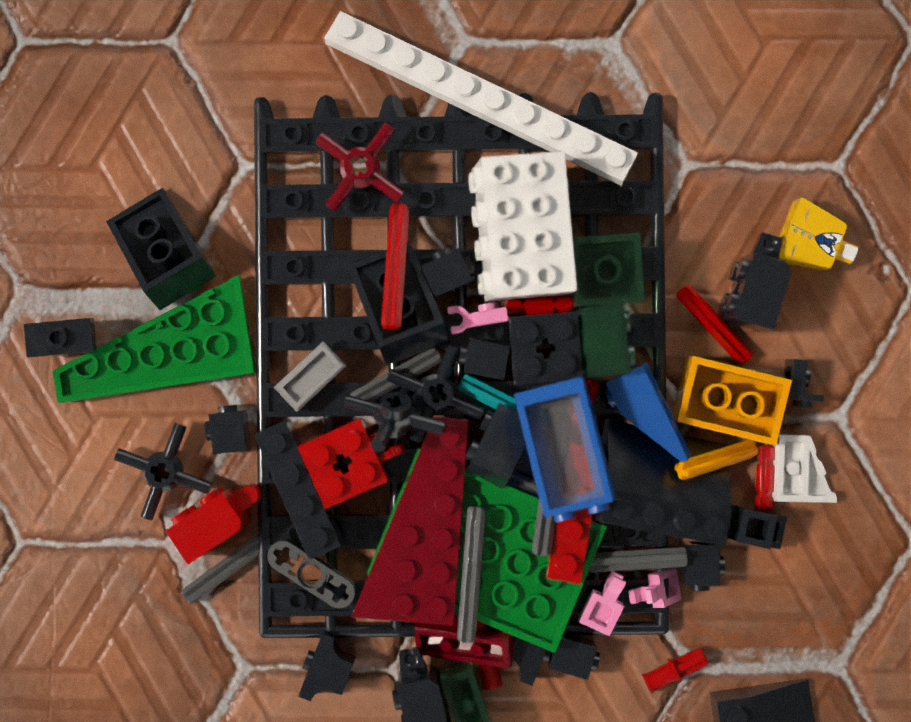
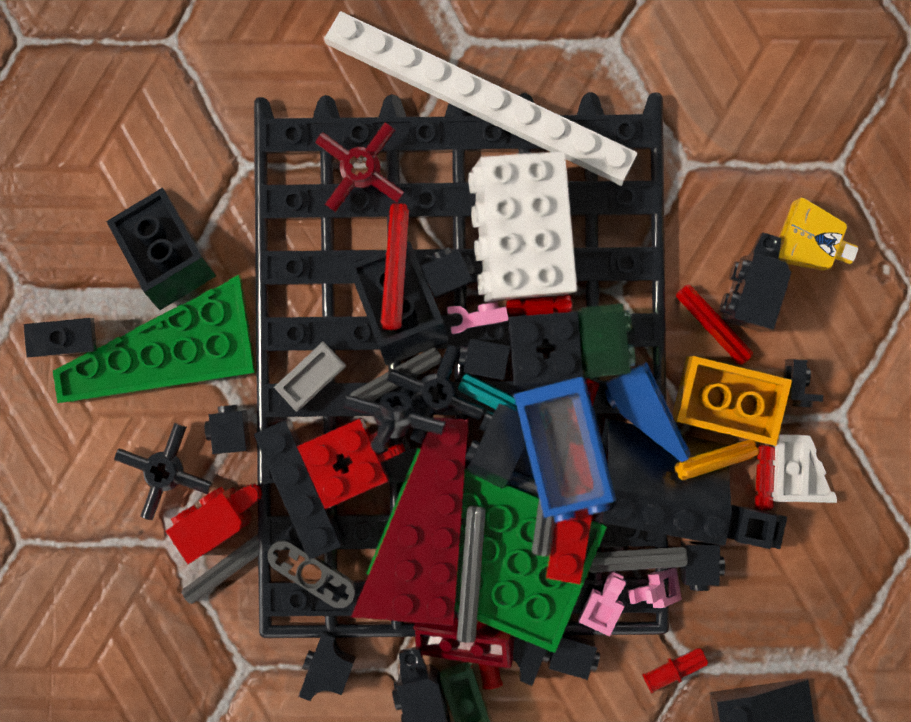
clear green brick [571,233,645,309] -> none

